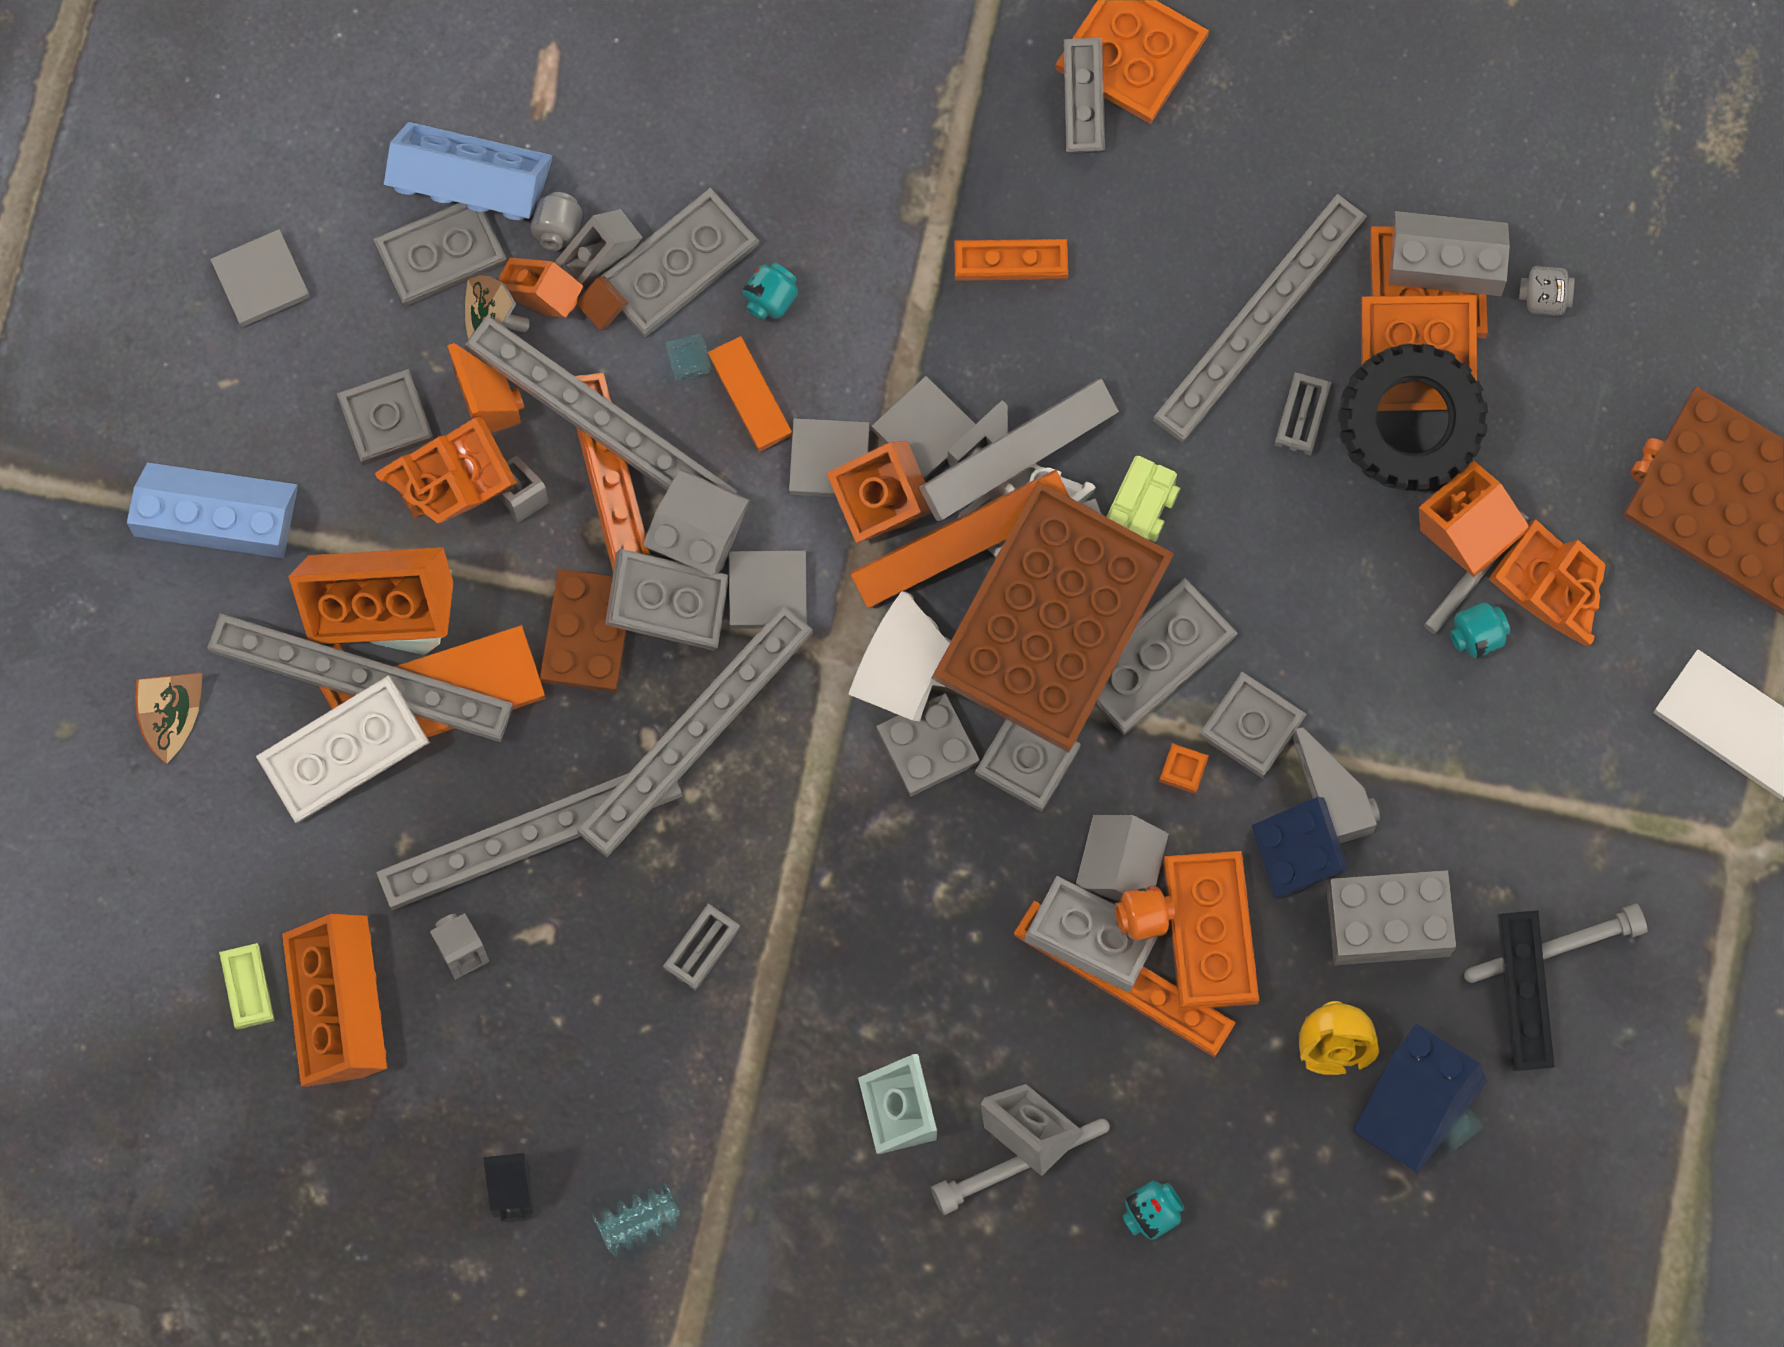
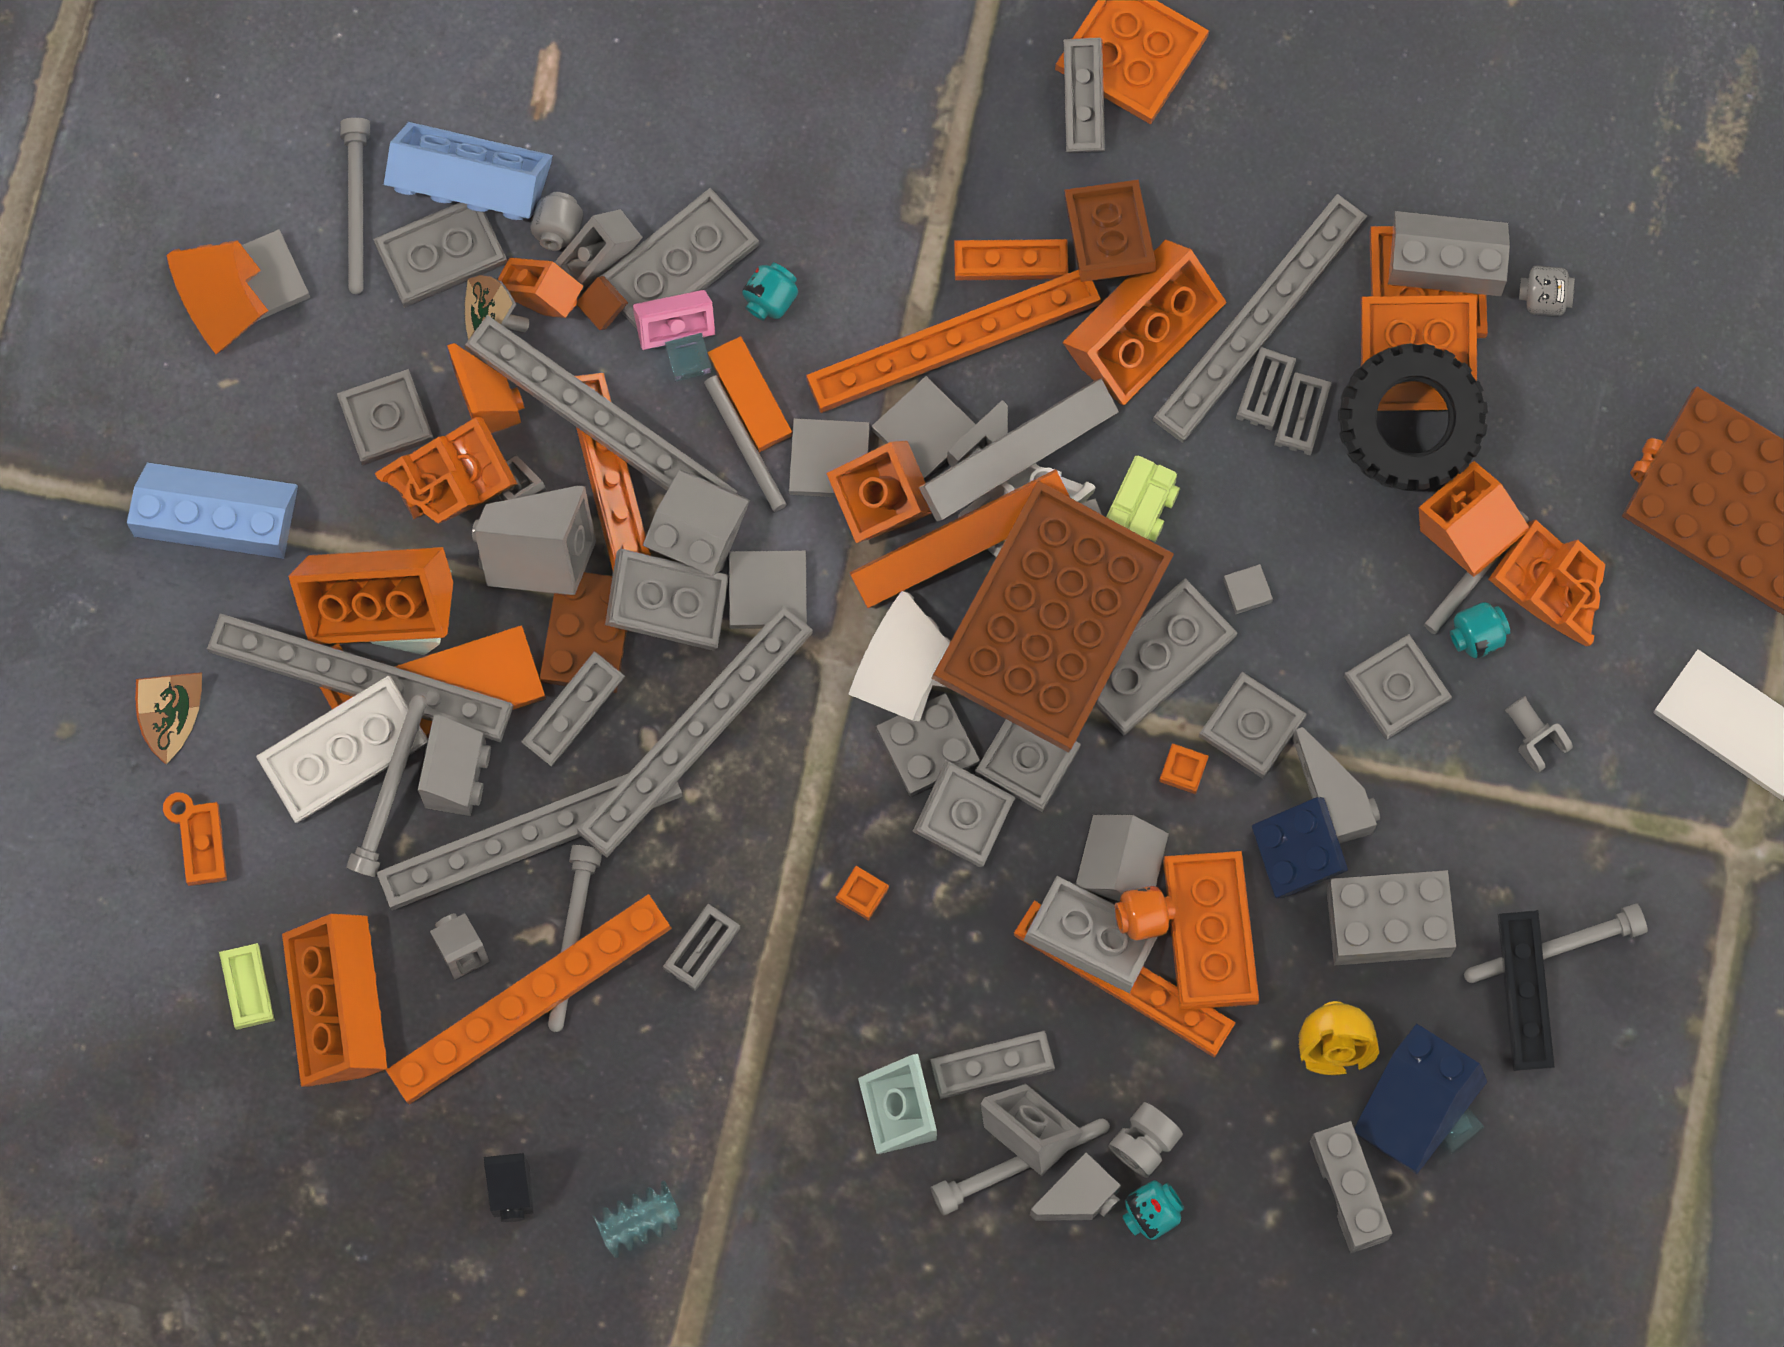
none -> orange hinge [163,792,227,886]
none -> orange slope [166,240,269,354]
none -> light grey piece [340,118,370,294]
none -> light grey piece [346,695,427,877]
none -> orange plate [386,894,672,1105]
none -> light grey slope [418,715,491,816]
none -> light grey slope [472,486,596,595]
none -> light grey tile [522,651,625,766]
none -> light grey piece [548,845,602,1032]
none -> bright pink slope [633,290,715,350]
none -> light grey bar [704,376,787,512]
none -> orange plate [806,270,1101,413]
none -> orange tile [835,866,889,921]
none -> light grey tile [912,761,1015,867]
none -> light grey tile [930,1031,1055,1099]
none -> light grey slope [1030,1153,1121,1221]
none -> orange slope [1062,240,1227,406]
none -> dark orange plate [1064,180,1156,282]
none -> light grey wheel [1109,1102,1183,1178]
none -> light grey tile [1223,564,1273,614]
none -> light grey tile [1236,347,1296,431]
none -> light grey arch [1310,1121,1393,1253]
none -> light grey tile [1344,634,1452,740]
none -> light grey piece [1505,696,1573,773]

